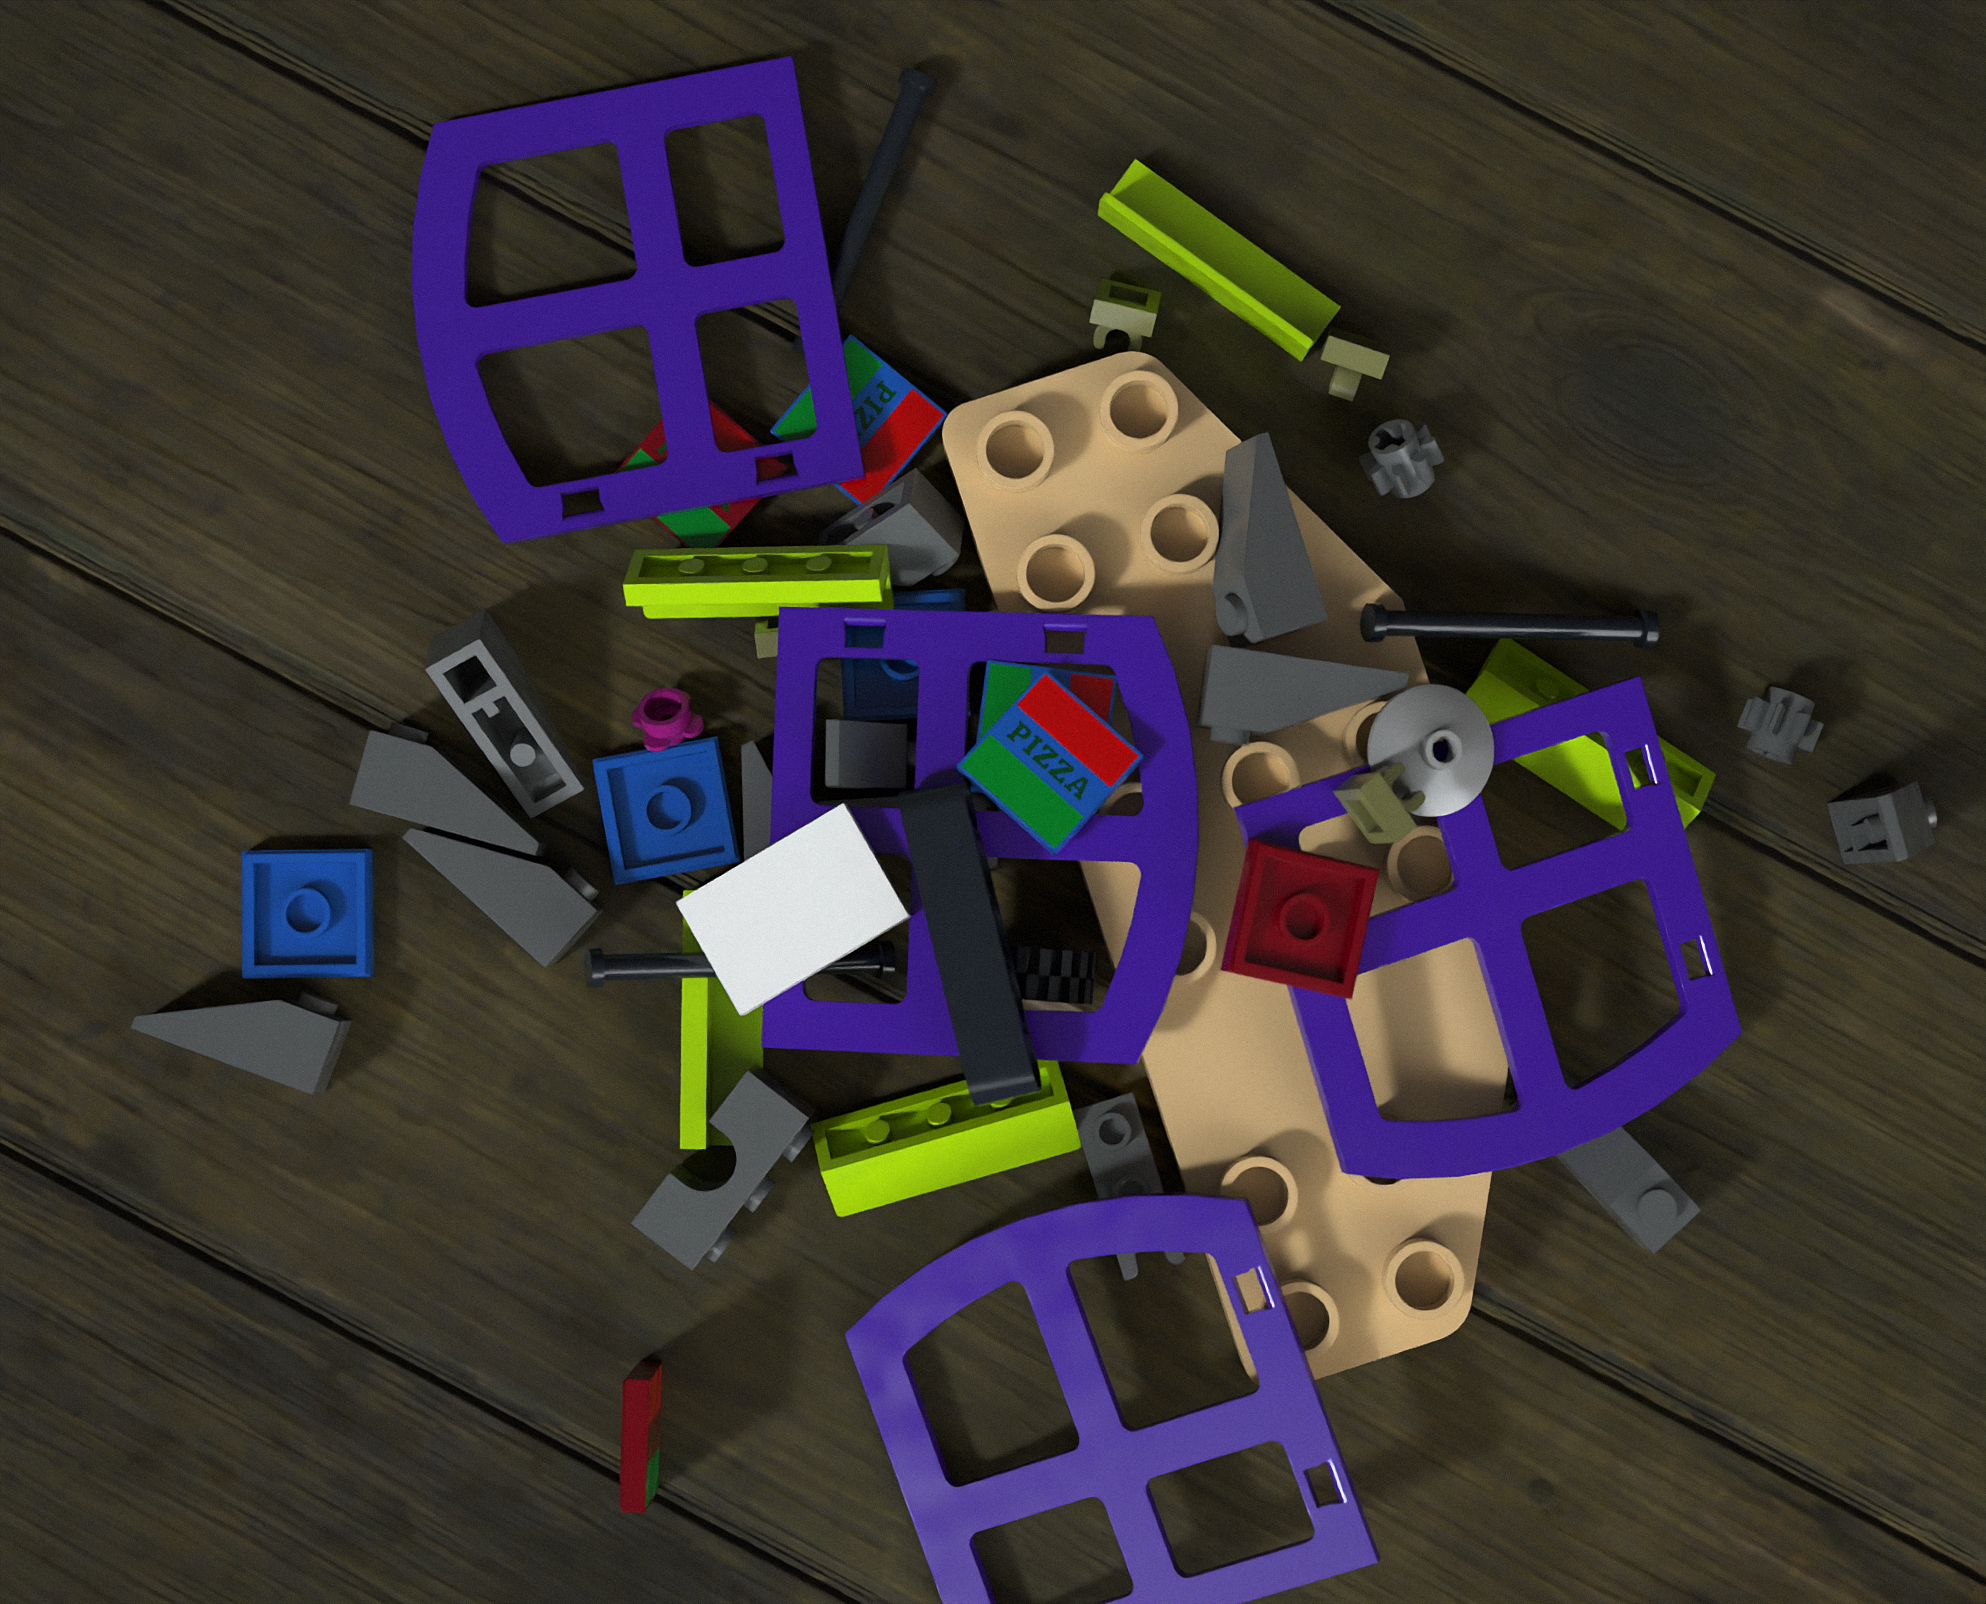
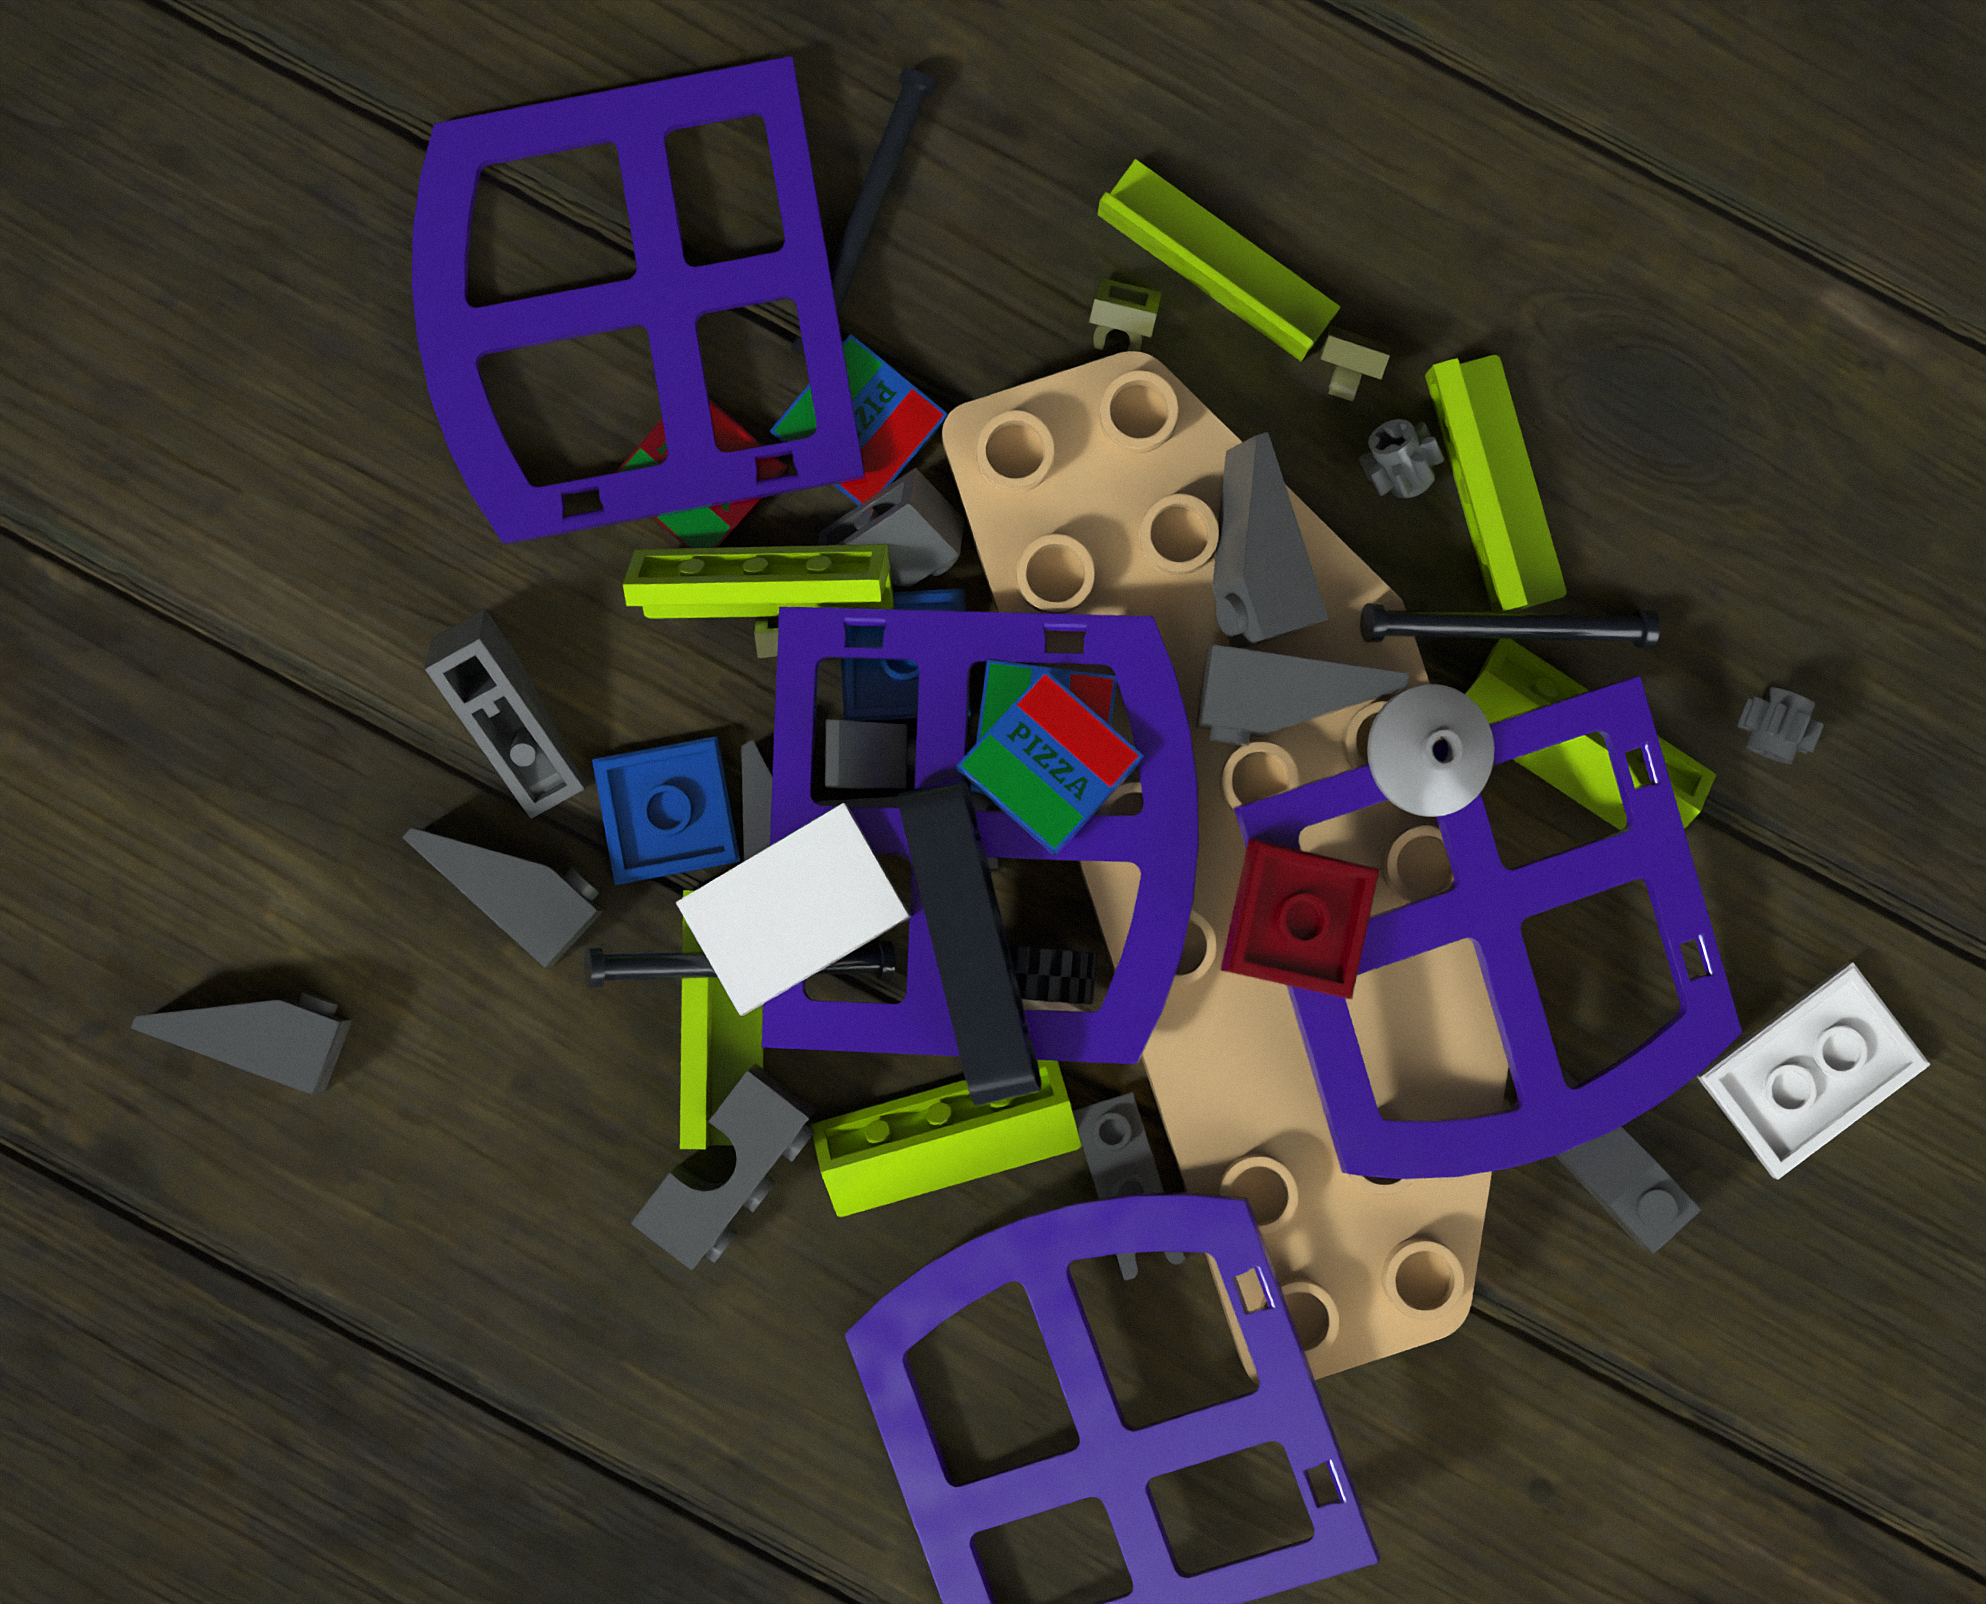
blue tile [242,849,374,978] -> none
dark grey slope [349,723,548,856] -> none
dark red tile [619,1361,662,1513] -> none
magenta plate [631,687,704,752] -> none
olive tile [1333,763,1426,844] -> none
dark grey slope [1827,781,1937,864] -> none
none -> lime panel [1425,355,1567,613]
none -> white tile [1696,962,1930,1180]

